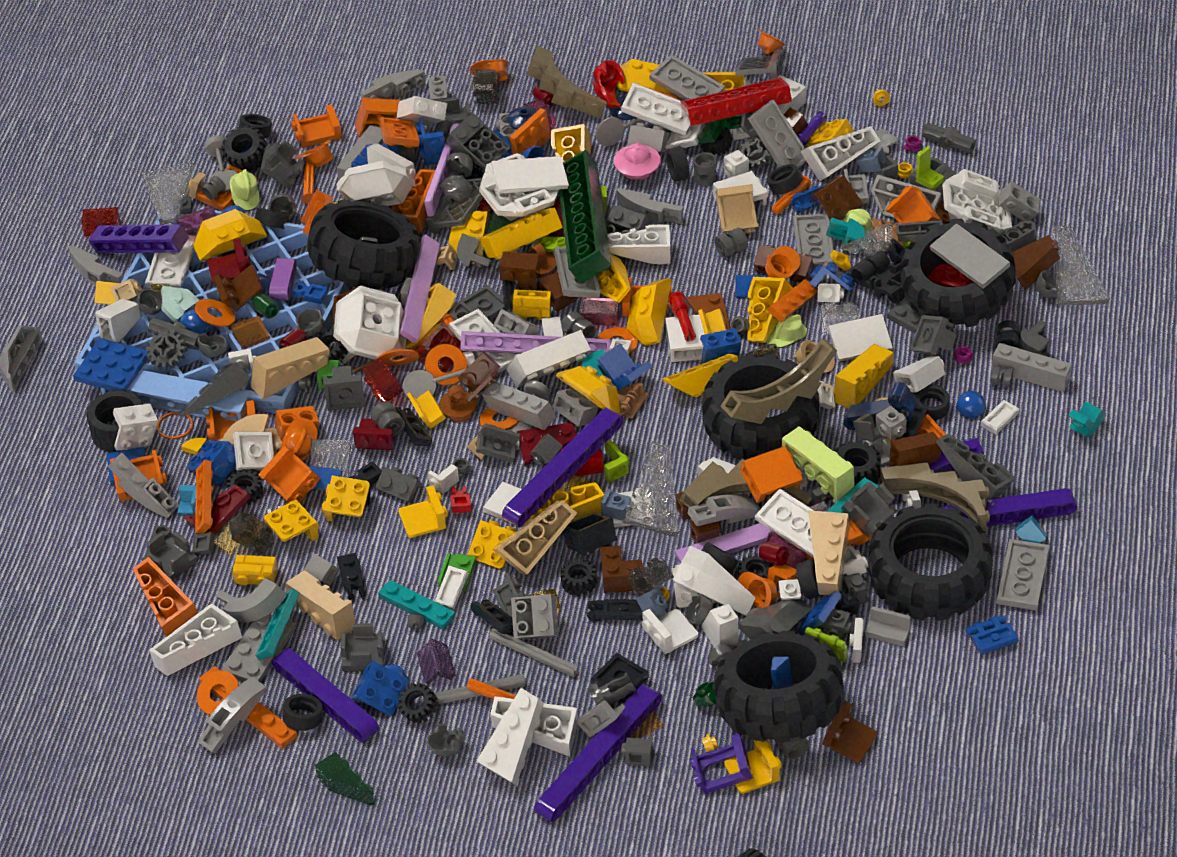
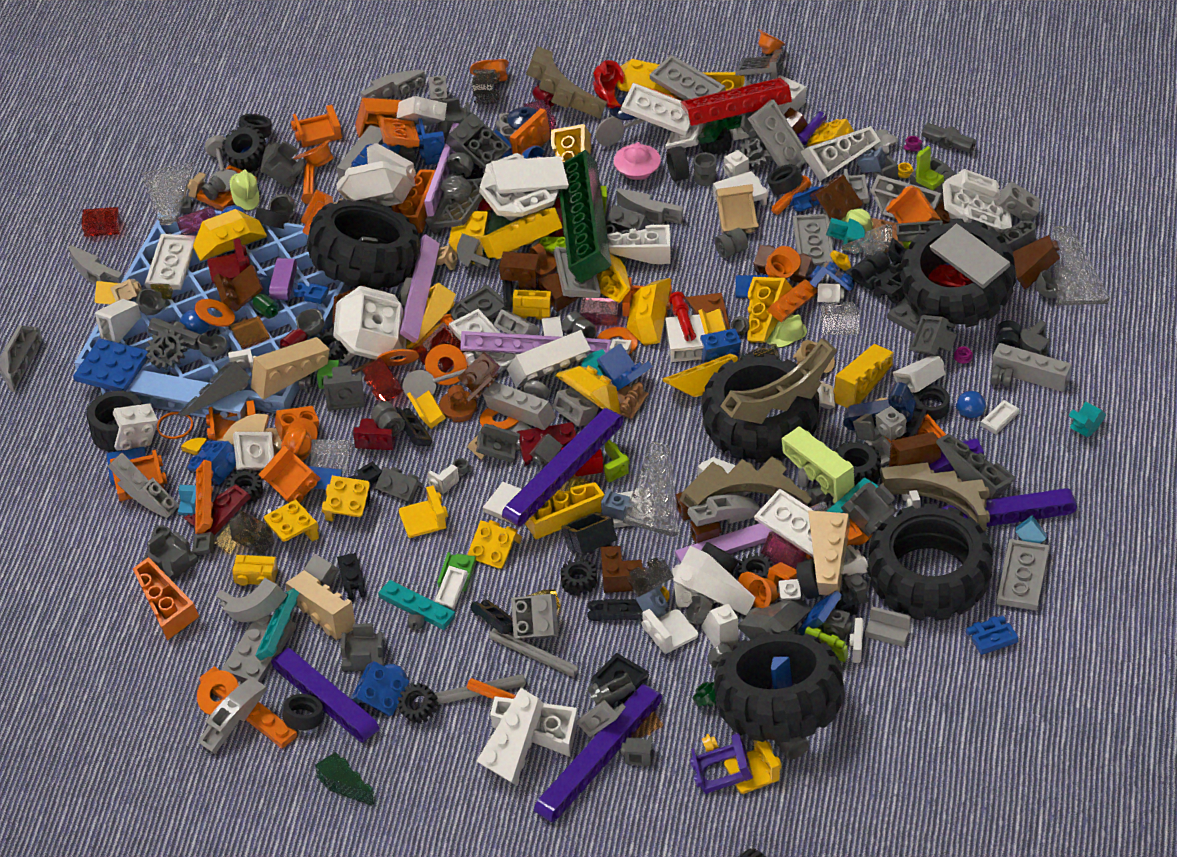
dark purple brick [88,224,189,253] -> none
white wedge [149,603,242,676] -> none
light aqua plate [161,286,199,322] -> none
clear purple panel [417,639,456,684] -> none
dark grey hair [427,724,465,757] -> none
red plate [450,486,471,513] -> none
tan wedge [492,500,577,575] -> none
dark grey bracket [493,573,526,617] -> none
light grey slope [627,123,671,153] -> none
orange panel [740,446,803,503] -> none
dark red brick [758,542,789,565] -> none
reddish brown bracket [822,701,878,764] -> none
white tile [828,314,893,362] -> none
yellow plate [873,90,890,107] -> none

